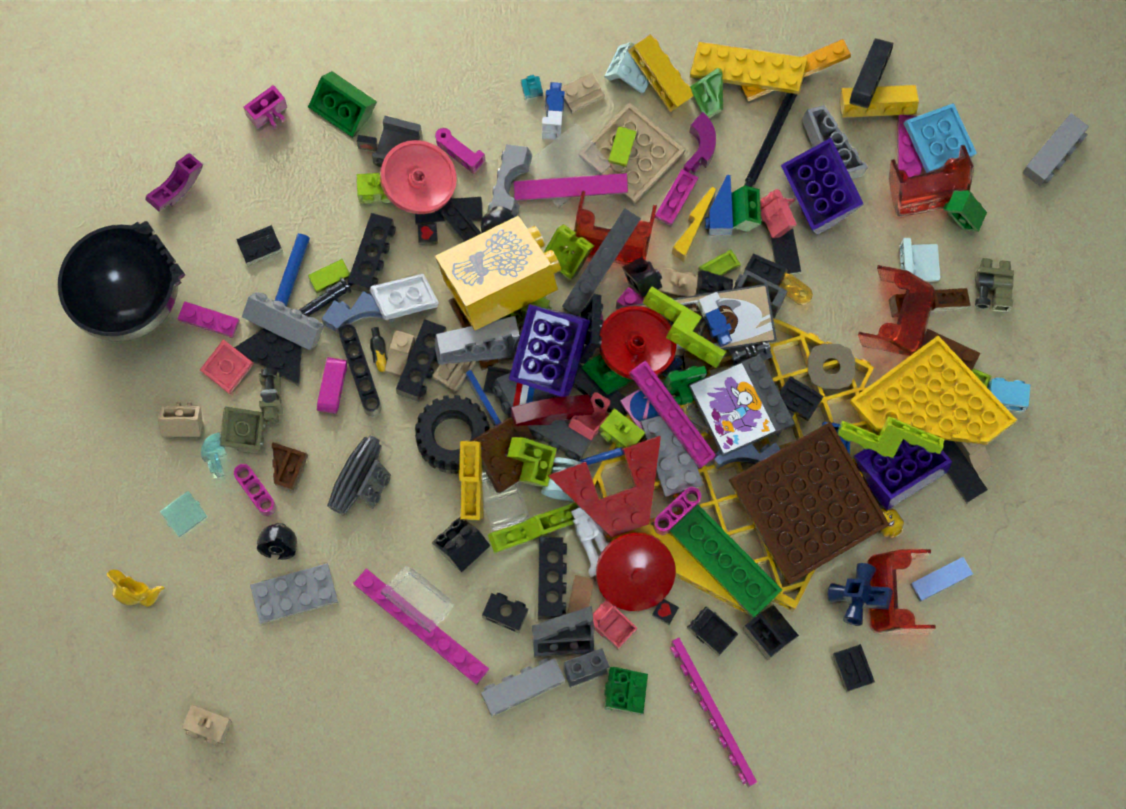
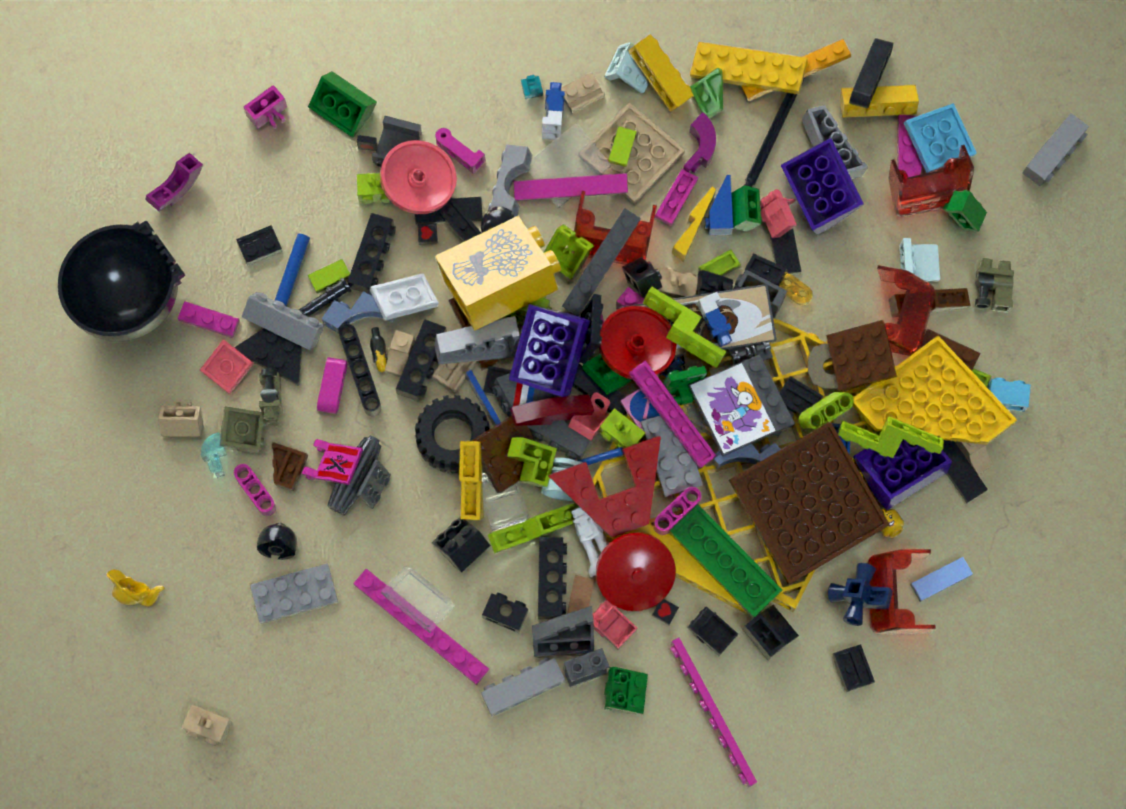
clear light blue piece [160,491,208,537] -> none
none -> dark pink flag [302,439,363,485]
none -> lime beam [798,392,854,429]
none -> reddish brown plate [826,320,897,392]

